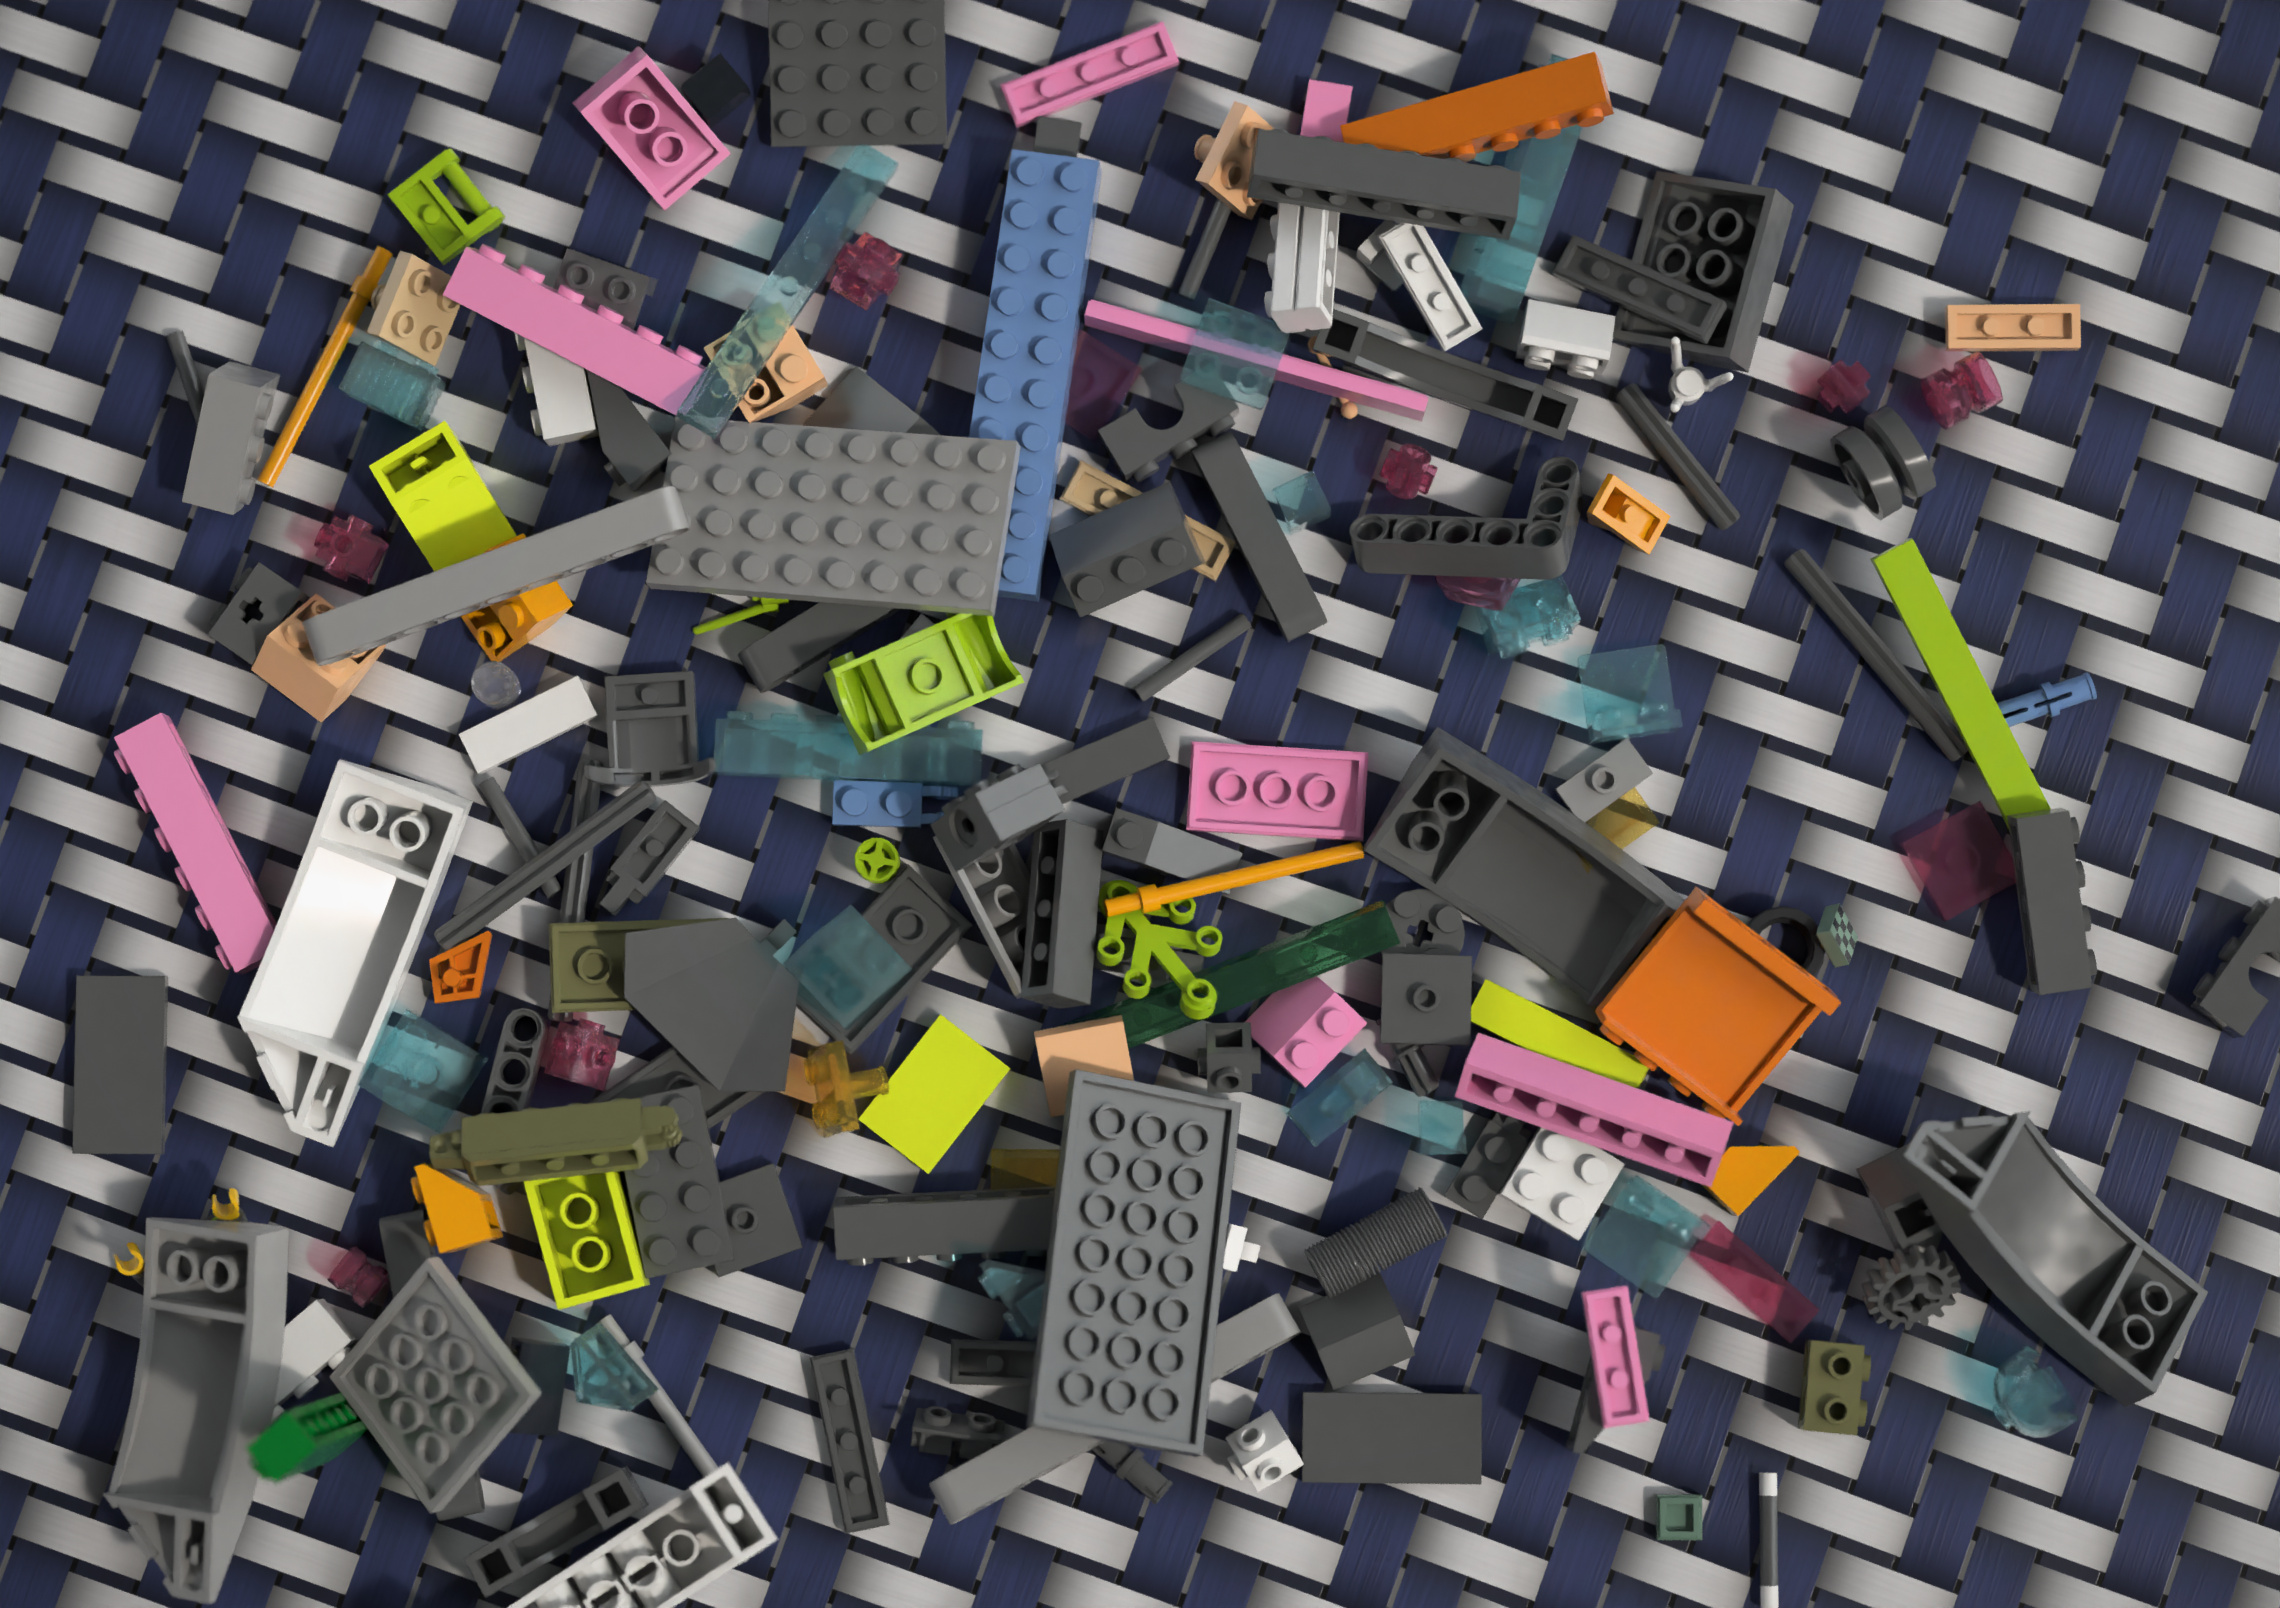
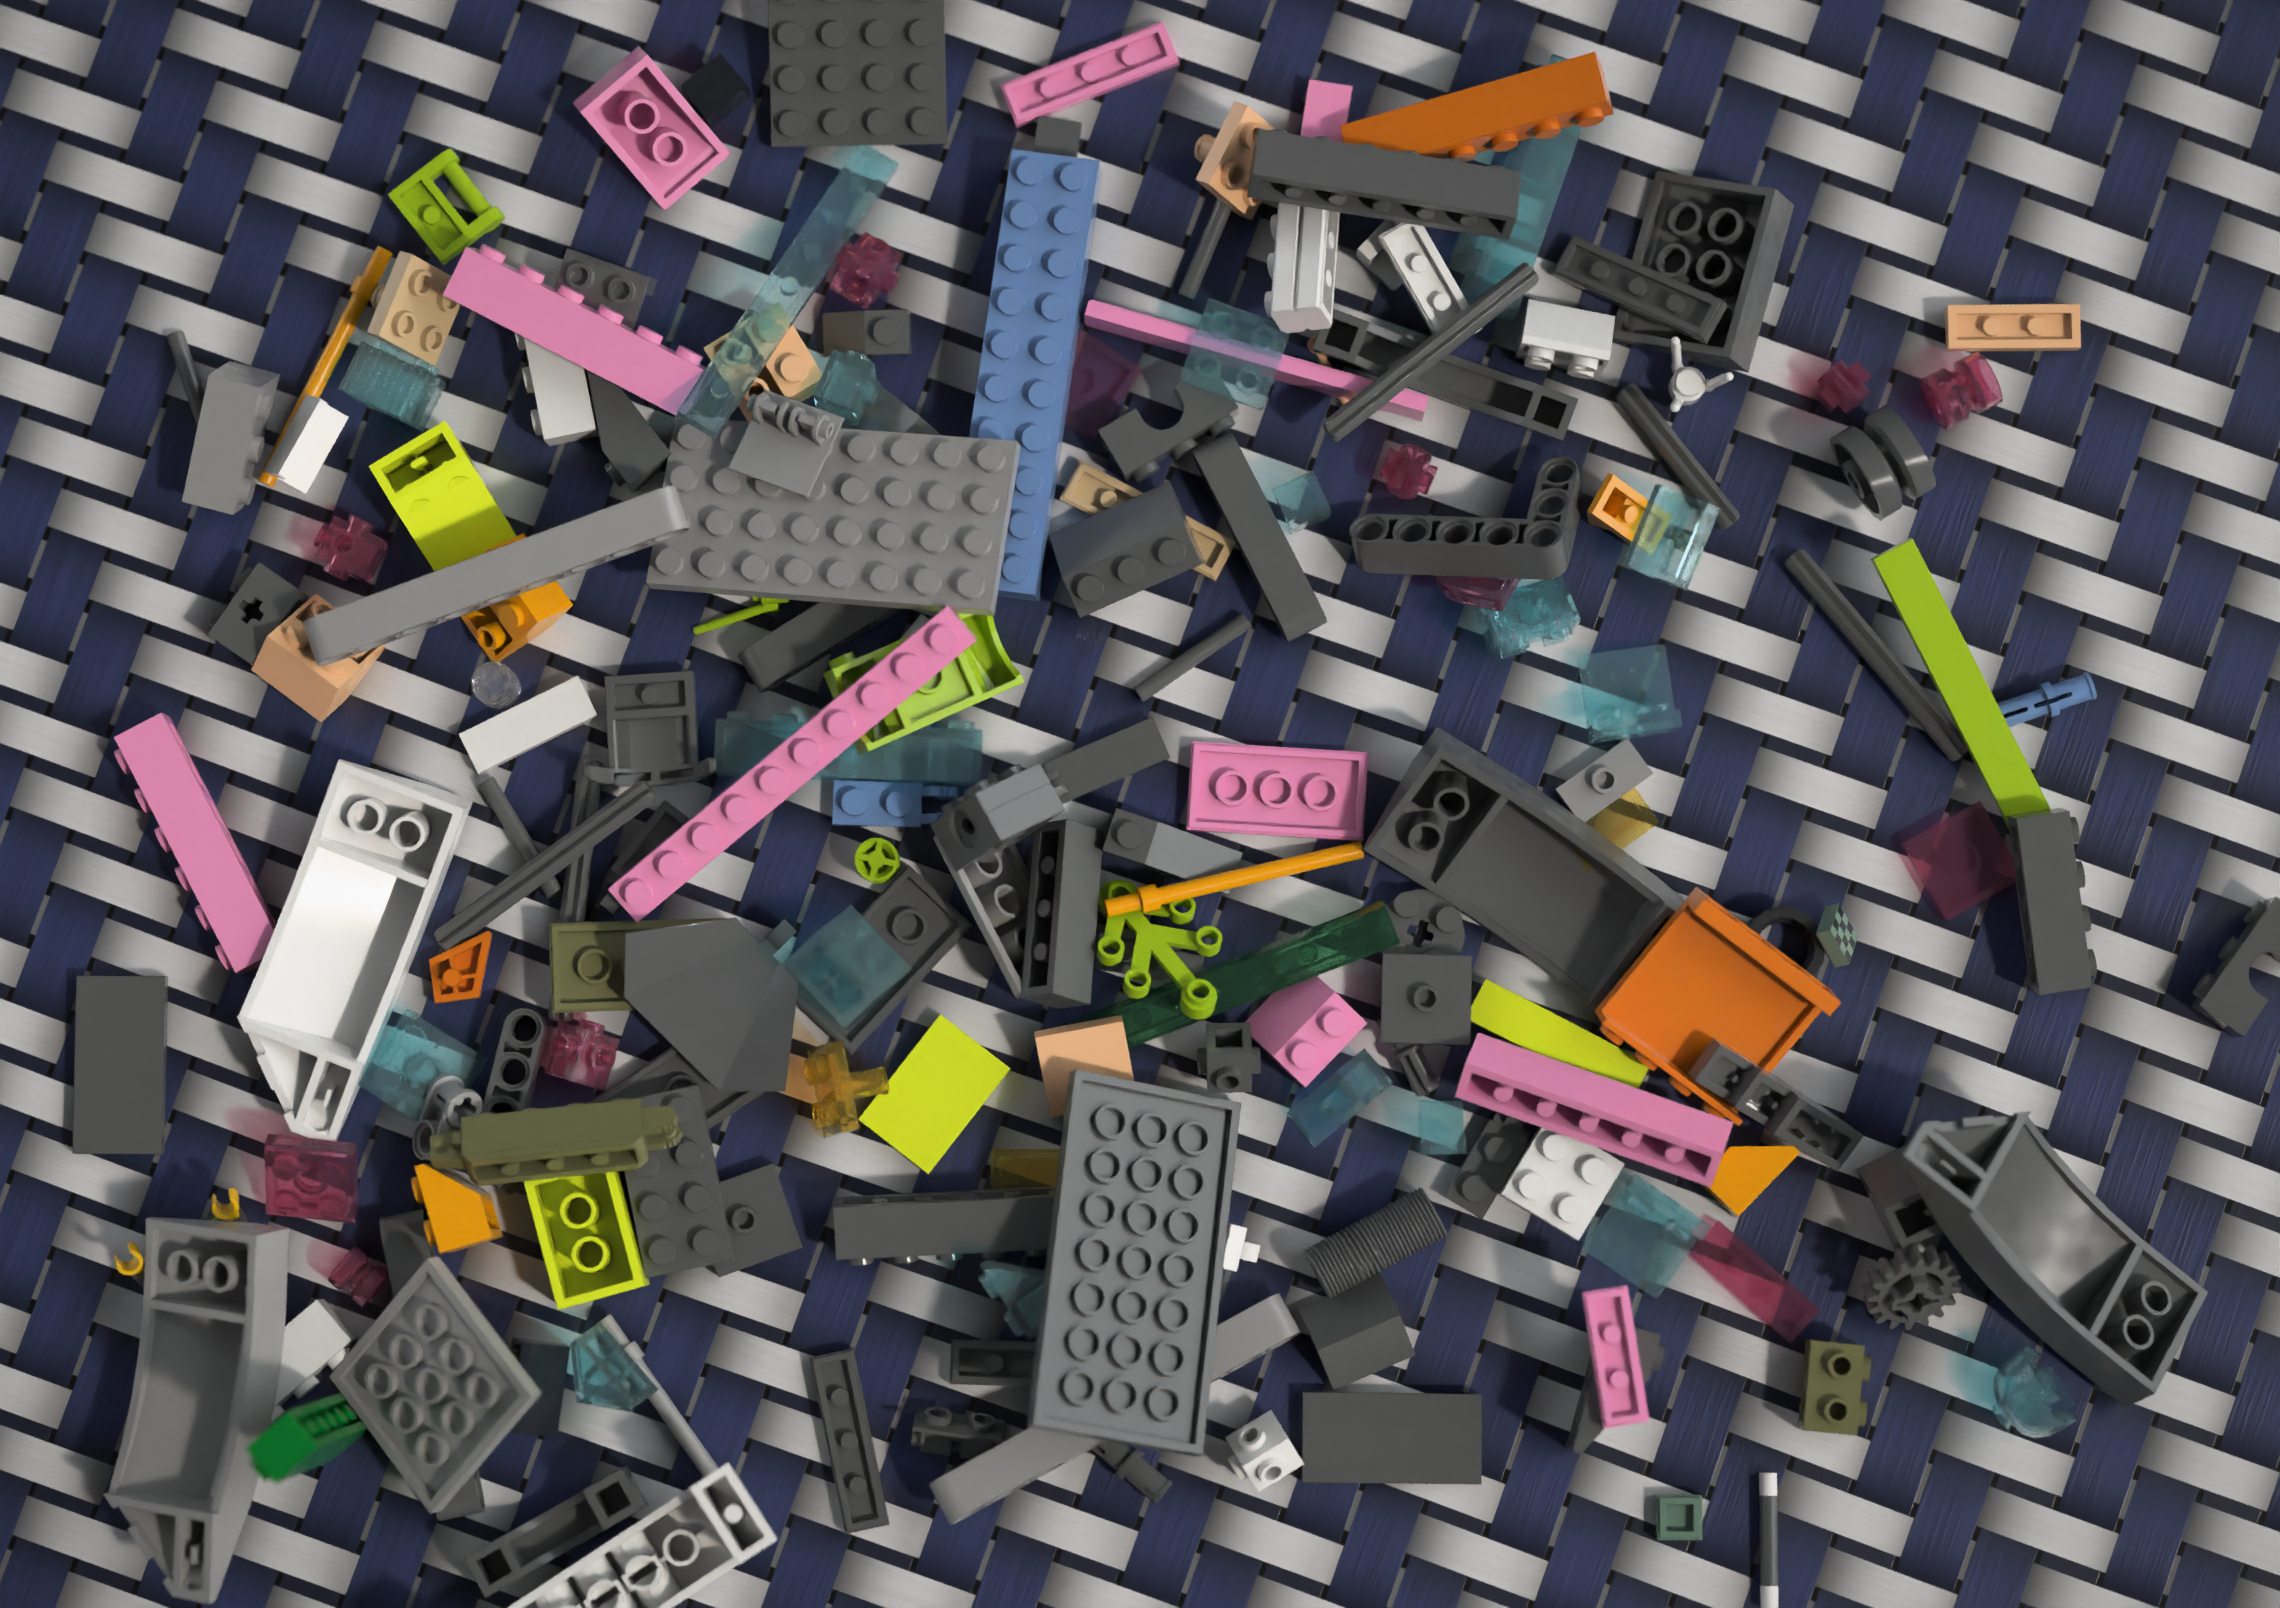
none -> white panel [264,394,349,494]
none -> clear pink plate [264,1134,358,1224]
none -> light grey piece [412,1073,483,1160]
none -> bright pink plate [608,605,977,923]
none -> light grey hinge [728,390,844,498]
none -> clear light blue brick [813,349,881,427]
none -> dark grey slope [823,309,912,357]
none -> dark grey axle [1323,263,1539,442]
none -> clear light blue panel [1624,484,1720,591]
none -> dark grey slope [1687,1037,1863,1172]

